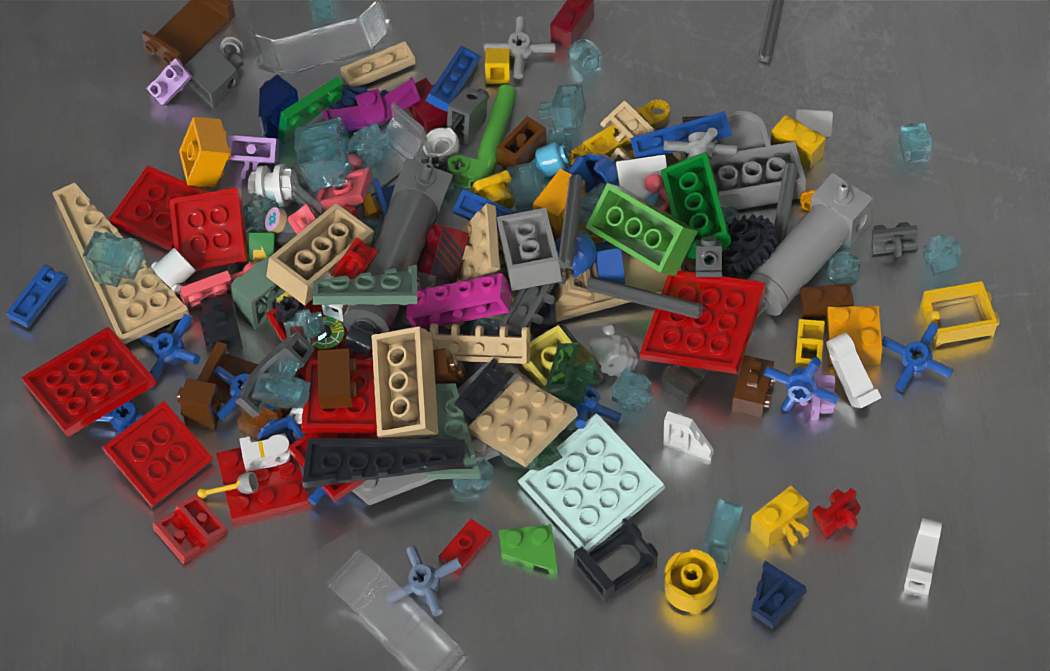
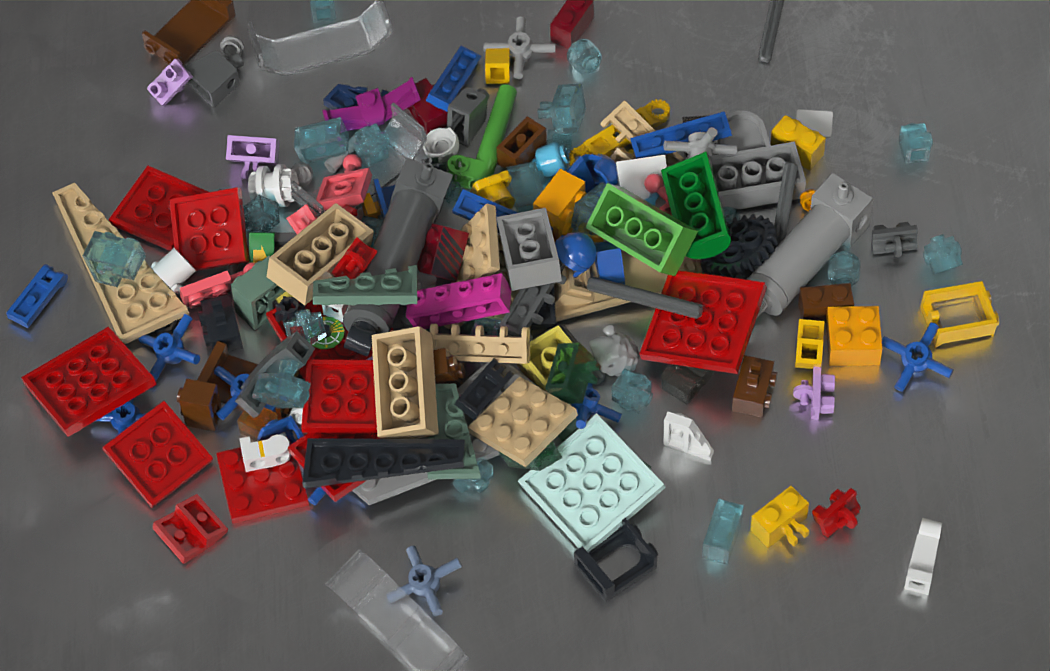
light orange brick [179,116,231,188] -> none
hinge [197,472,258,499] -> none
clear blue slope [258,74,299,139] -> none
tile [265,207,287,233] -> none
green wing [278,76,344,144] -> none
clear light blue brick [296,136,352,192] -> none
reddish brown brick [318,349,357,409] -> none
tan plate [341,41,416,87] -> none
red plate [438,519,492,574] -> none
bright green wing [499,524,557,575] -> none
dark grey axle [558,174,583,269] -> none
yellow brick [664,549,719,614] -> none
dark grey brick [695,237,722,277] -> none
dark blue wing [751,561,807,629] -> none
blue bar [763,357,839,412] -> none
white leg [826,333,881,408] -> none

